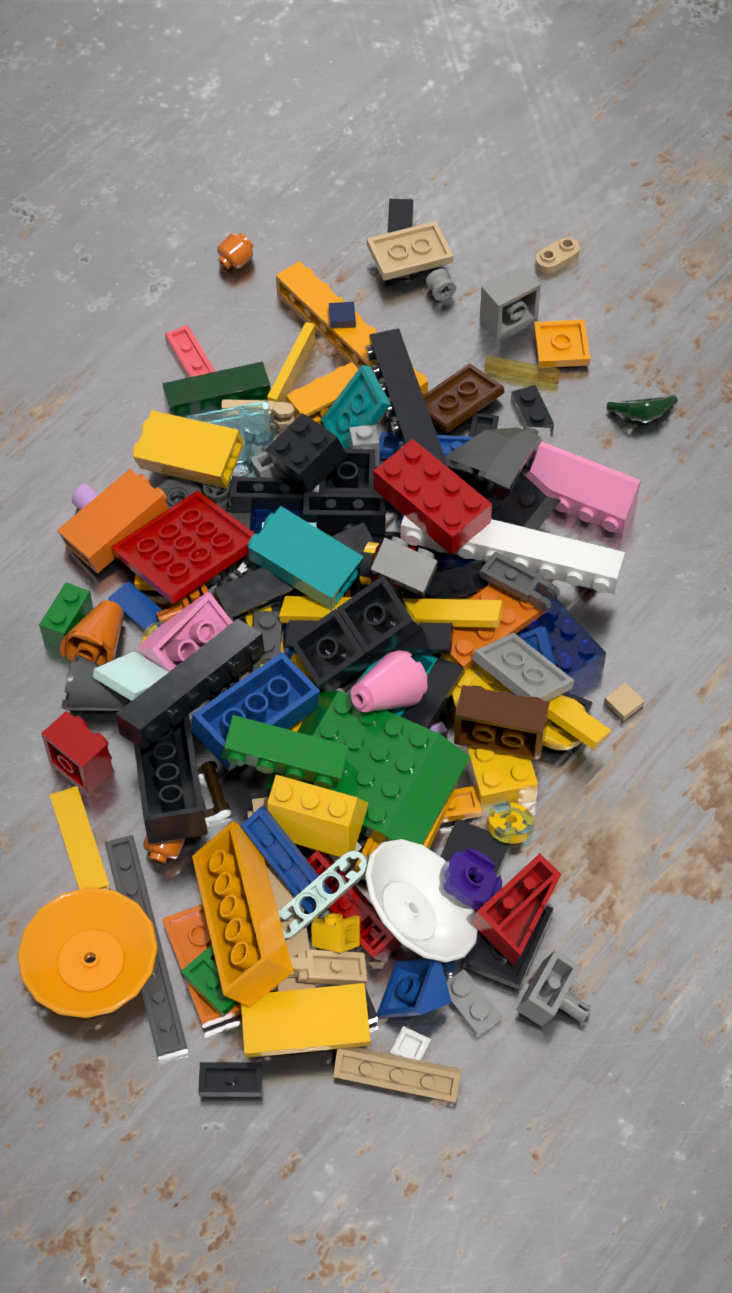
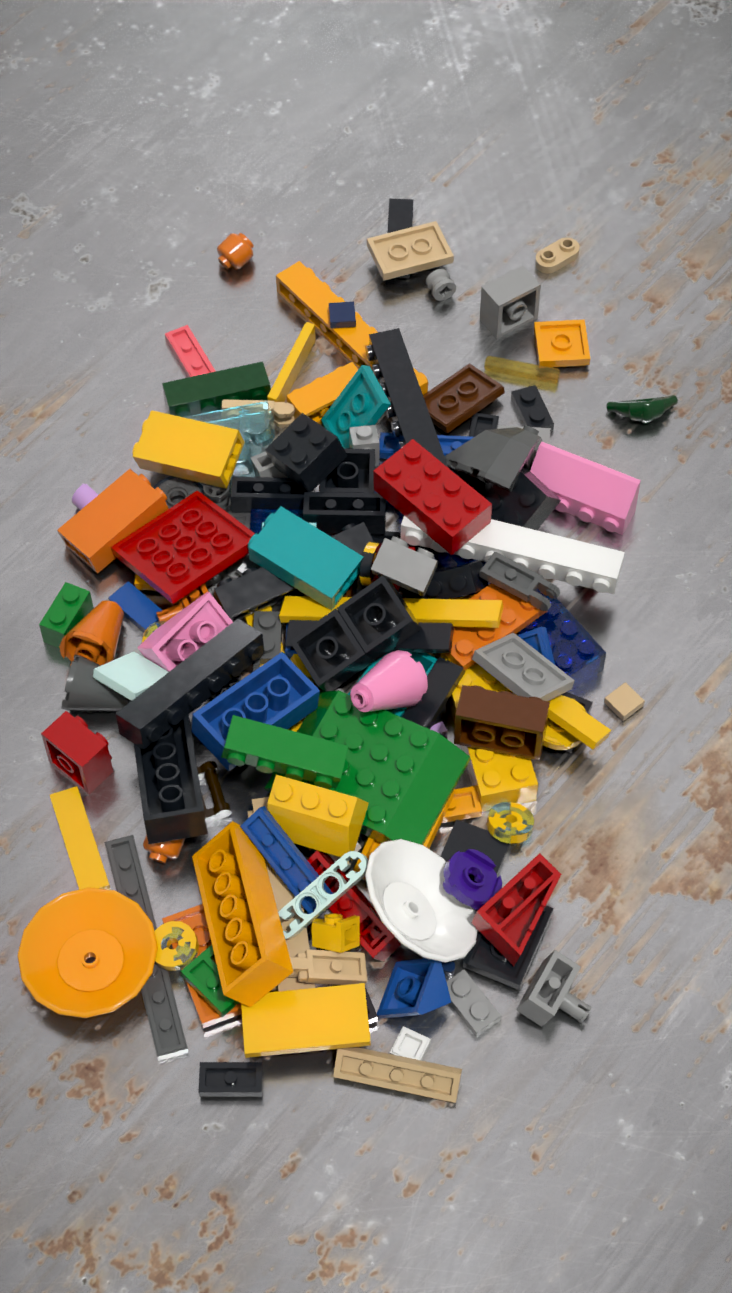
none -> yellow piece [154,921,199,971]

